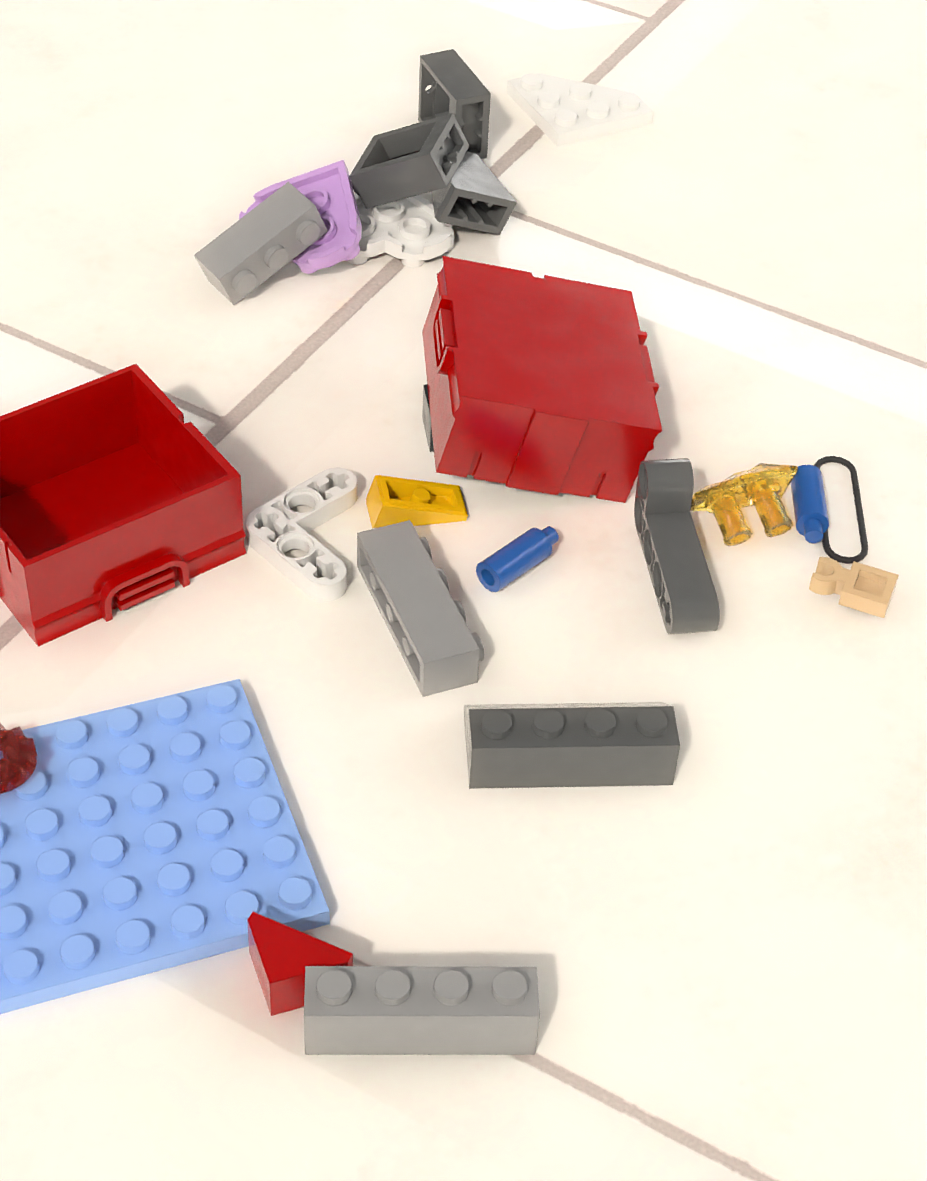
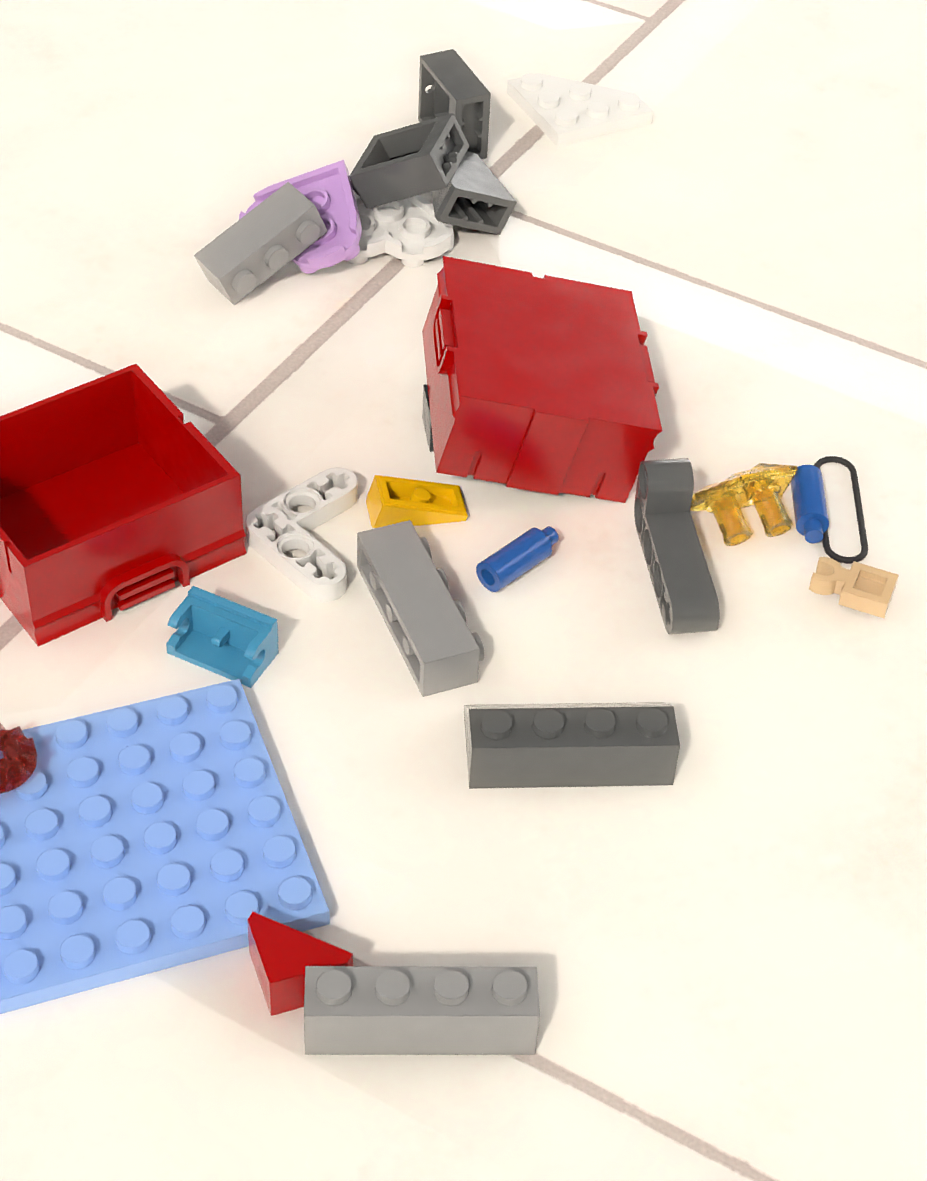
none -> dark azure hinge [166,586,279,688]

